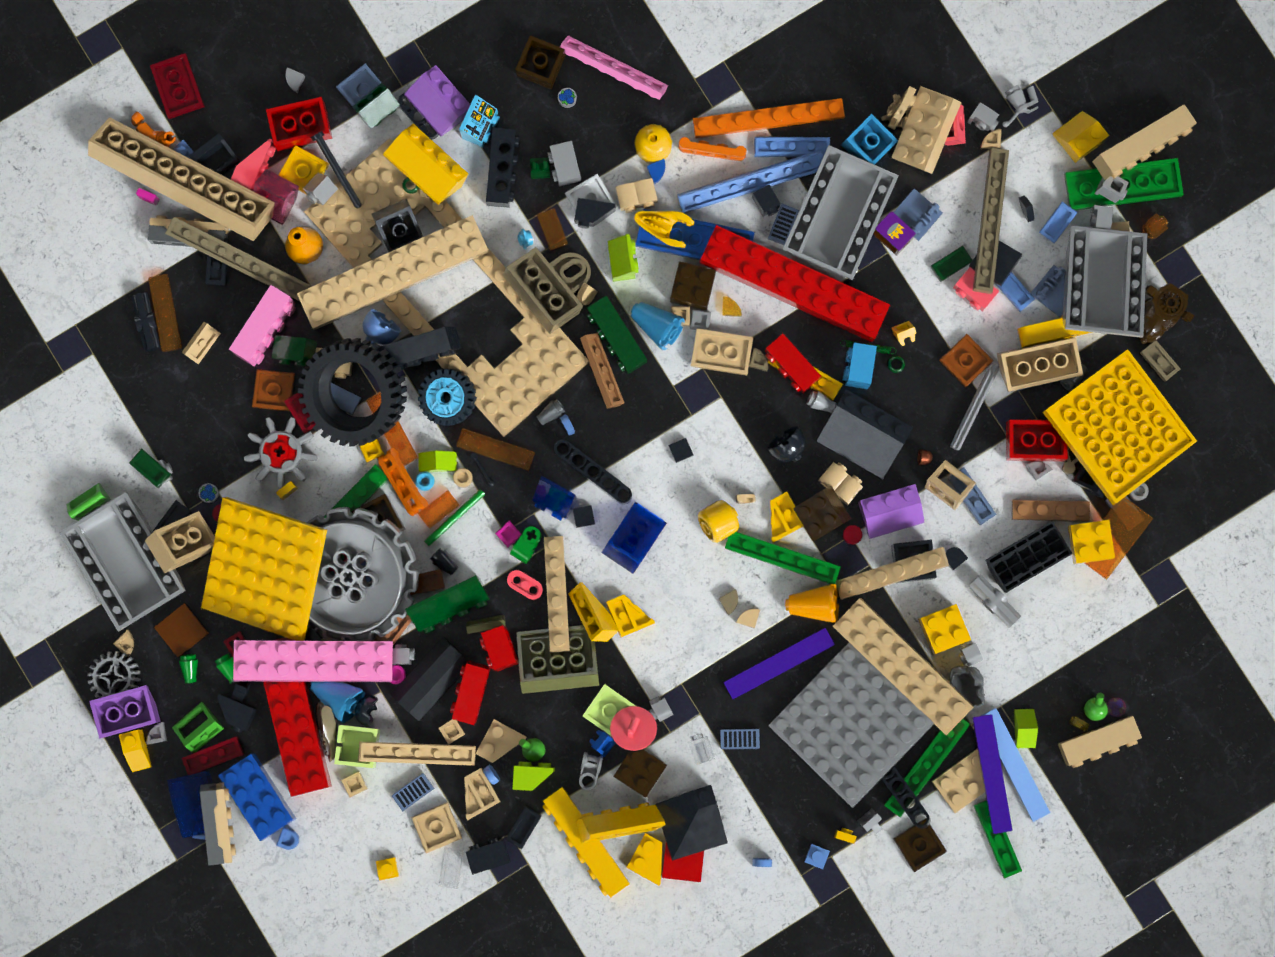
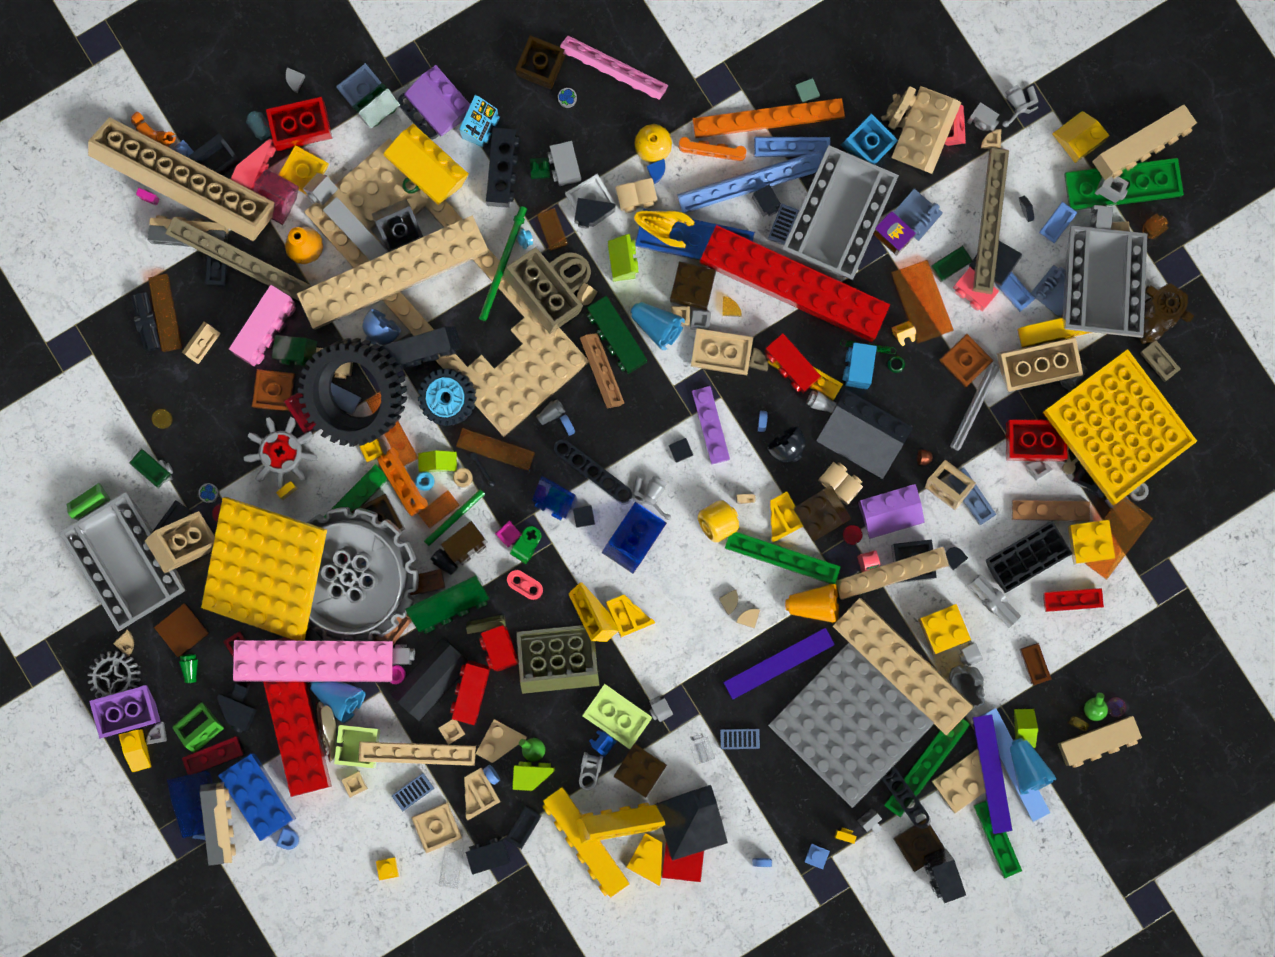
dark red plate [150,53,205,119] -> none
green cone [215,653,234,683] -> none
black bar [311,131,362,209] -> none
black hair [355,695,378,727] -> none
tan plate [544,536,570,652] -> none
coral shield [610,706,657,751] -> none
none -> clear yellow tile [152,409,172,429]
none -> clear light blue brick [246,111,271,140]
none -> light grey tile [323,197,389,261]
none -> dark brown brick [440,521,488,566]
none -> green bar [479,206,527,321]
none -> light grey piece [632,476,671,520]
none -> medium lavender plate [692,386,730,465]
none -> medium blue tile [758,411,768,432]
none -> sand green tile [795,78,820,104]
none -> coral leg [857,550,880,572]
none -> clear orange tile [891,260,954,344]
none -> black brick [923,848,966,904]
none -> dark azure cone [1010,738,1056,795]
none -> reddish brown tile [1019,643,1051,686]
none -> red plate [1043,588,1104,612]

